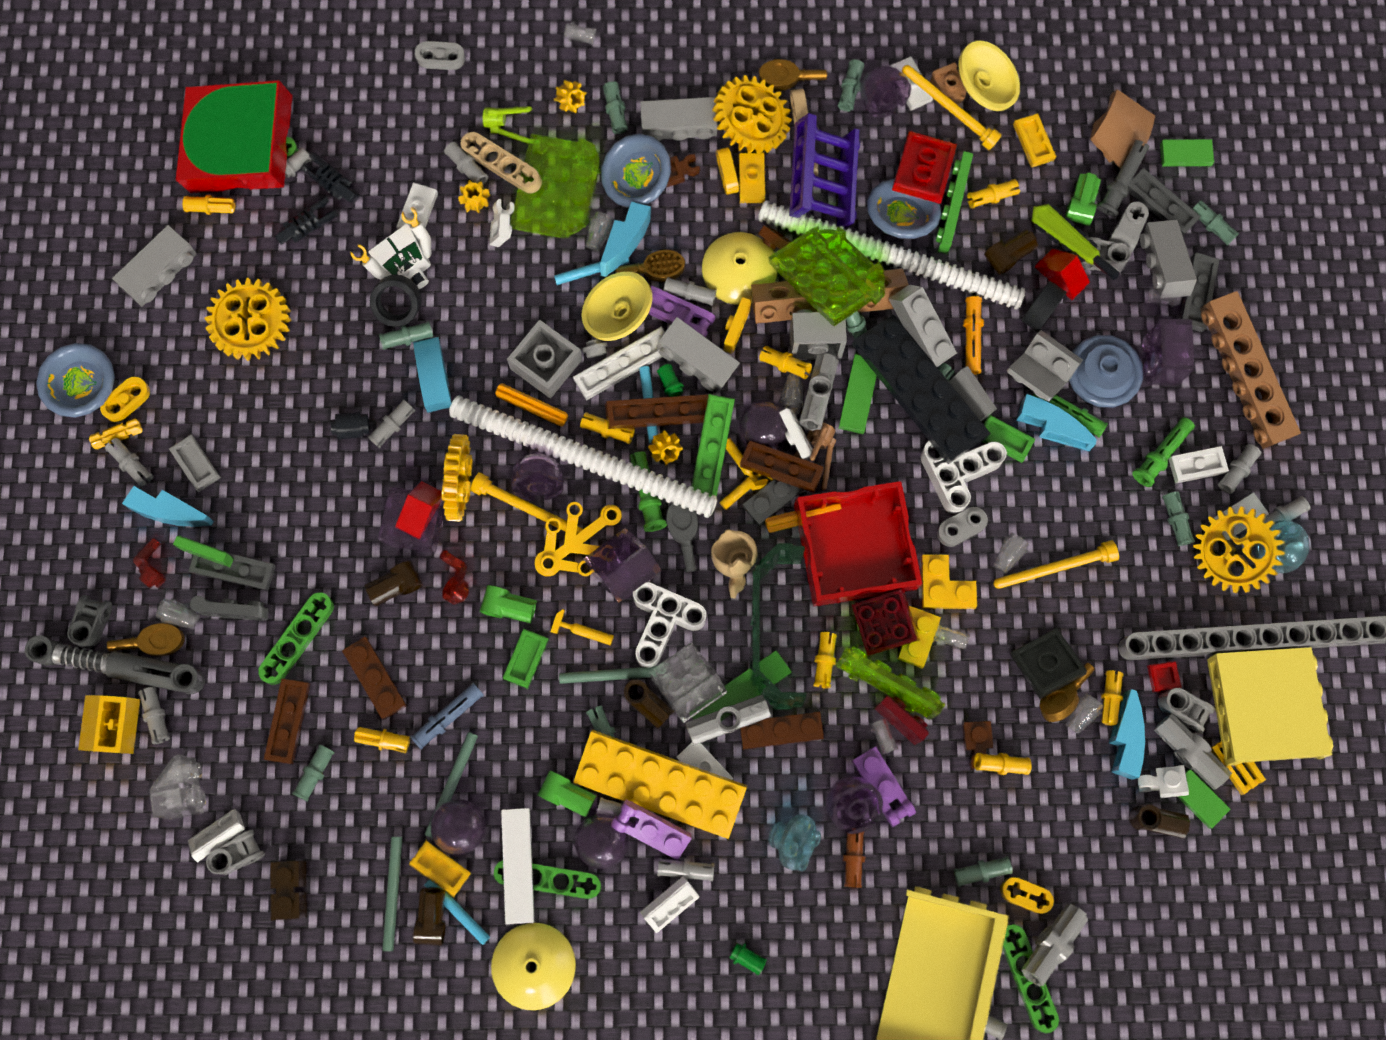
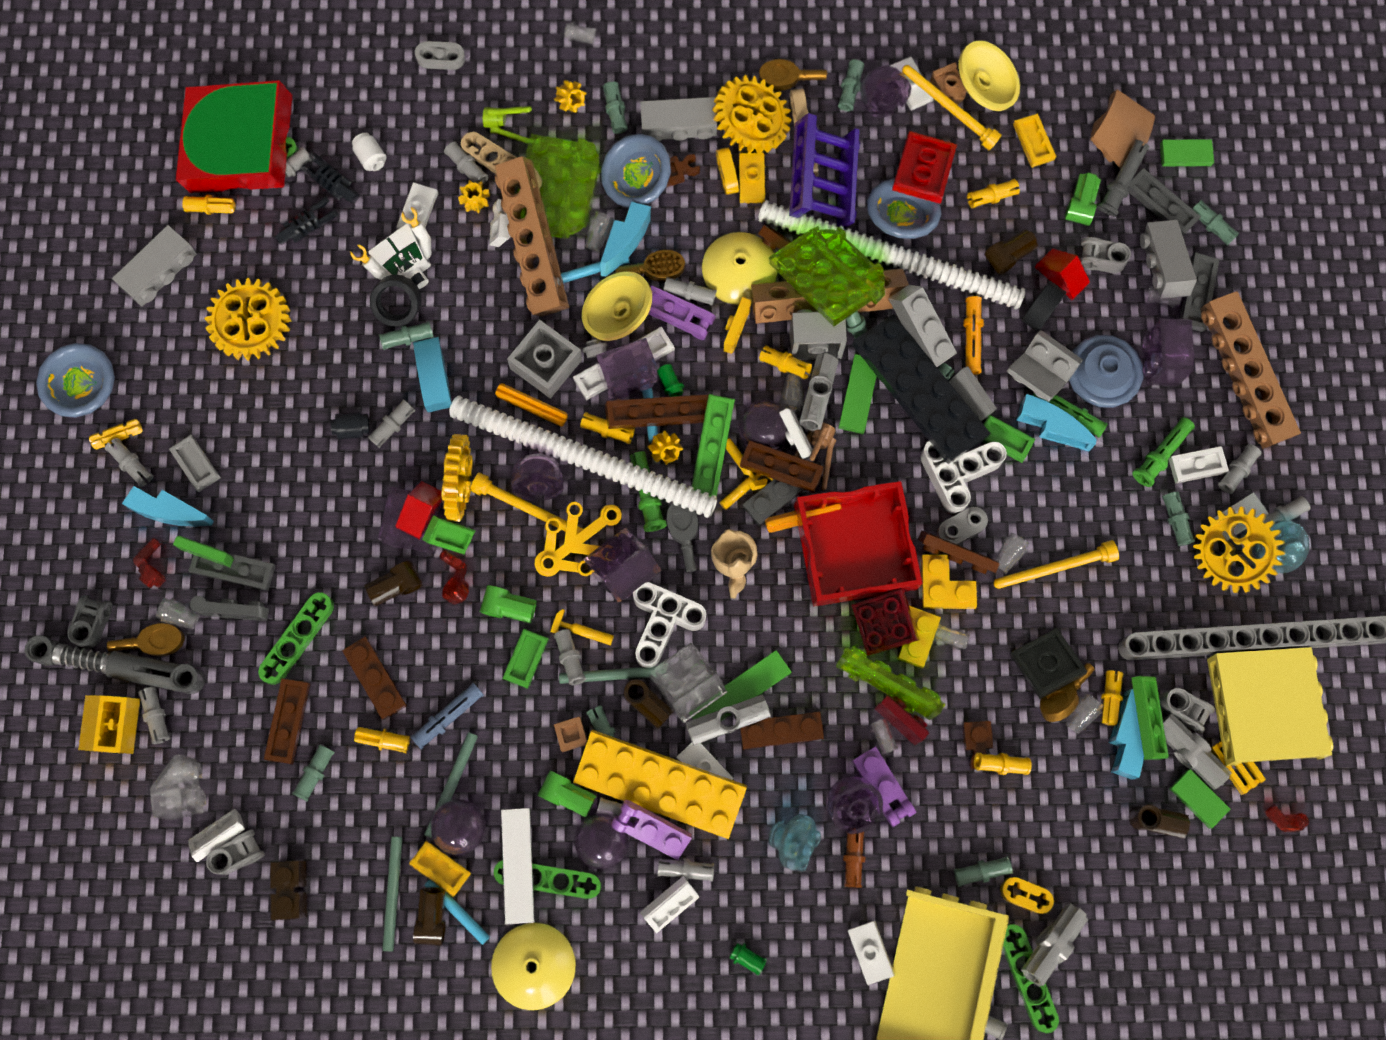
yellow plate [100,377,150,422] -> none
light grey brick [656,317,740,393] -> none
clear green windscreen [750,543,806,709] -> none
yellow pin [813,632,837,688] -> none
bright green plate [935,151,973,254] -> none
lime sword [1032,204,1120,280] -> none
light grey piece [1109,202,1149,254] -> none
white plate [1138,765,1189,798] -> none
red tile [1147,661,1182,692] -> none
none -> white brick [352,133,386,171]
none -> bright green tile [422,515,475,554]
none -> medium nougat brick [495,156,570,317]
none -> light grey pin [554,629,586,685]
none -> medium nougat plate [554,716,587,752]
none -> clear purple brick [596,338,657,399]
none -> white plate [848,920,895,985]
none -> reddish brown plate [918,530,1000,574]
none -> bright green tile [1132,676,1169,760]
none -> clear red arm [1264,804,1309,832]

